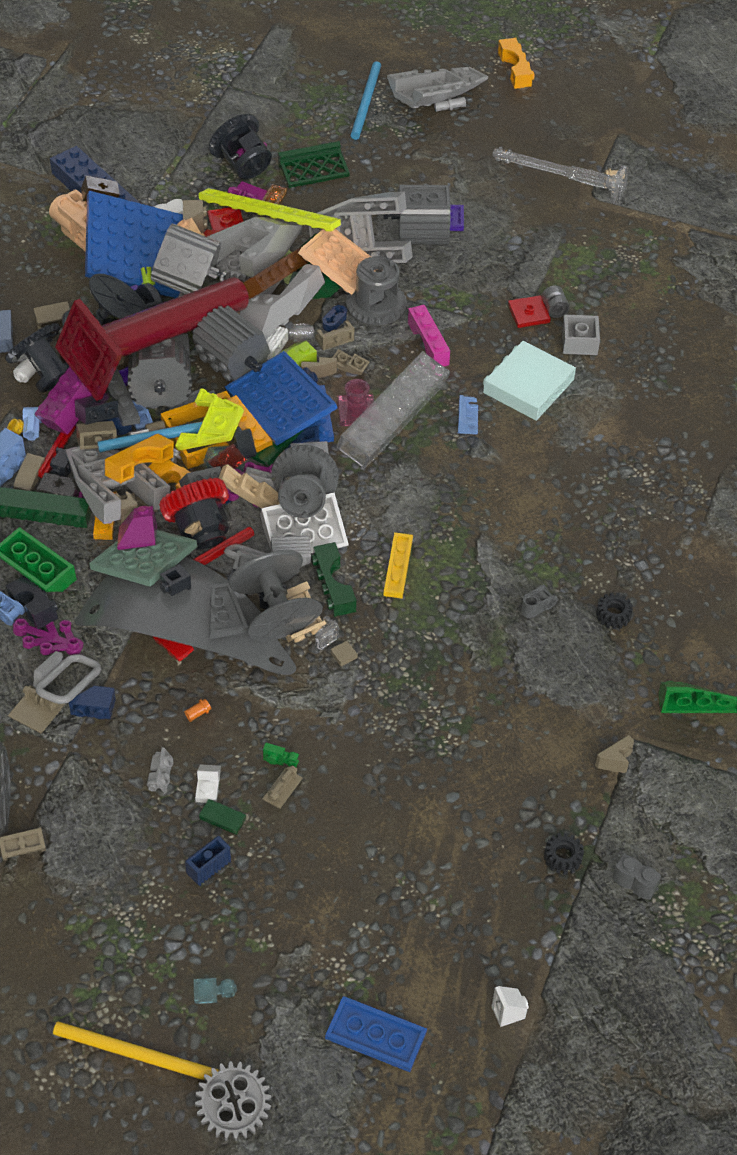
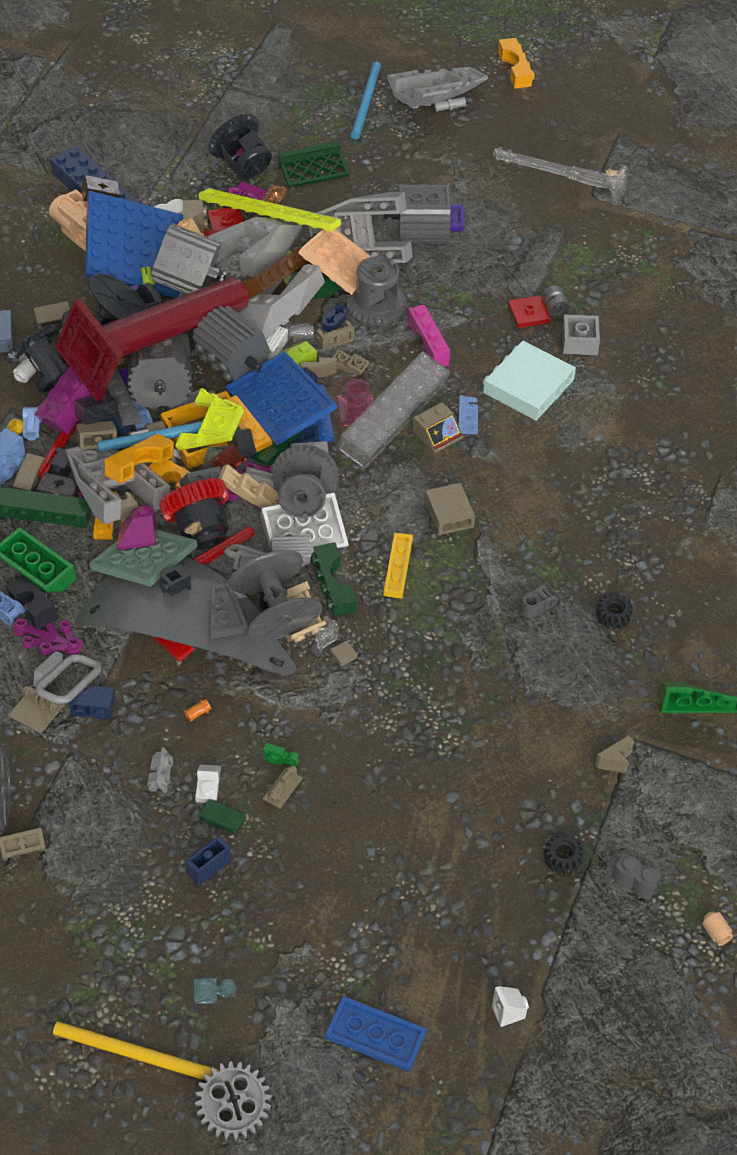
none -> slope [413,402,463,453]
none -> dark tan brick [425,483,475,535]
none -> light nougat brick [702,911,733,946]

